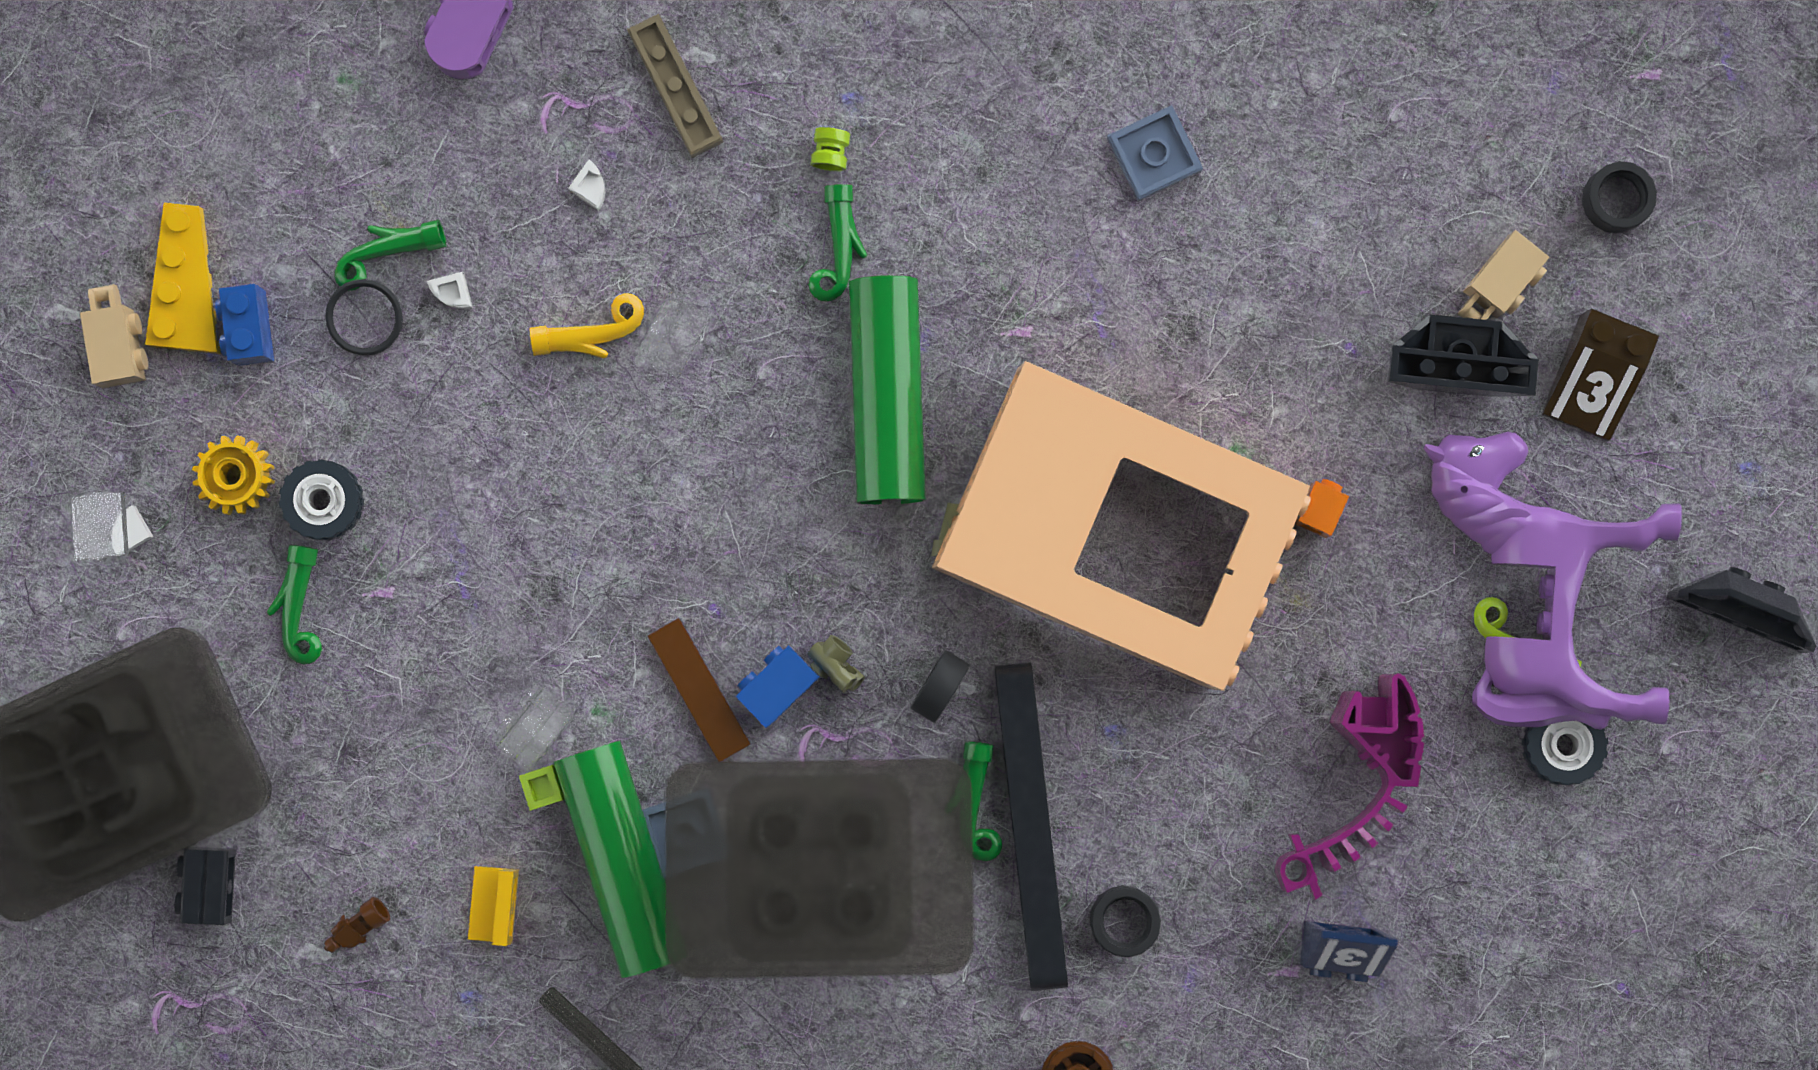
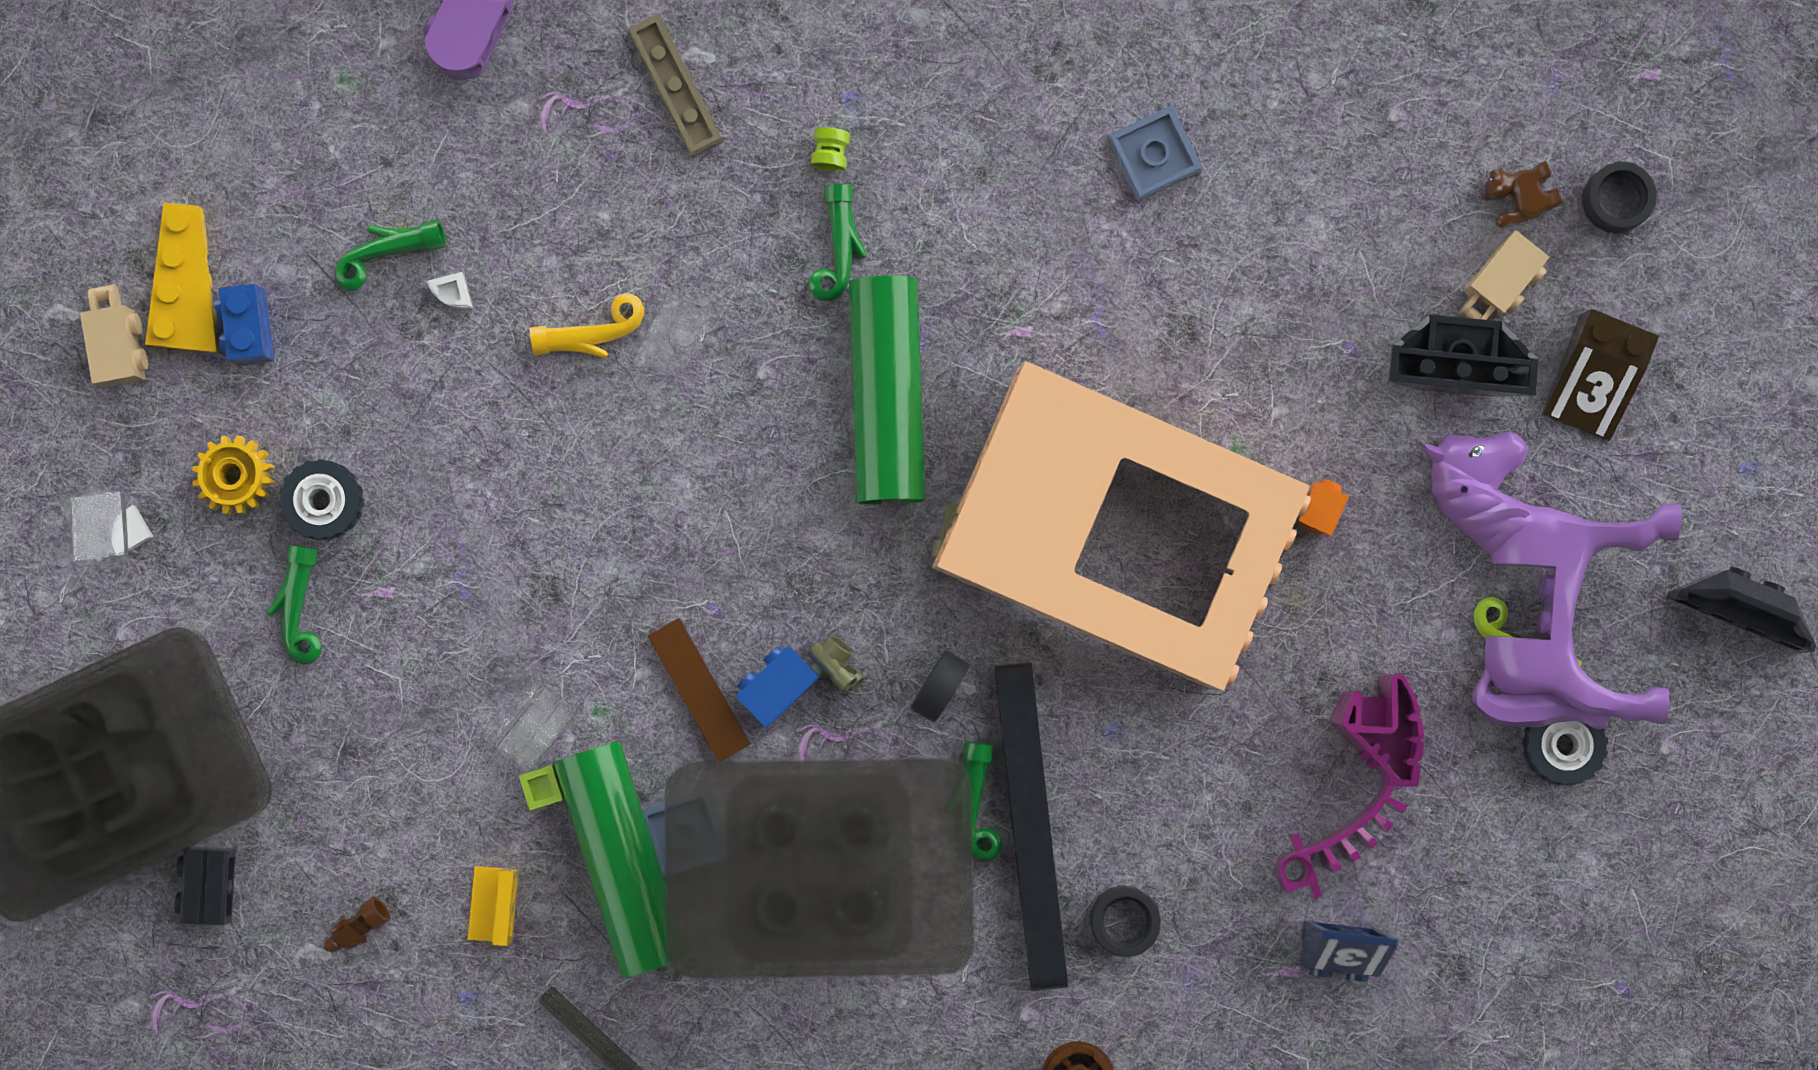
black tyre [325,279,403,356] -> none
white tile [568,160,605,211] -> none
none -> reddish brown animal [1483,161,1563,228]

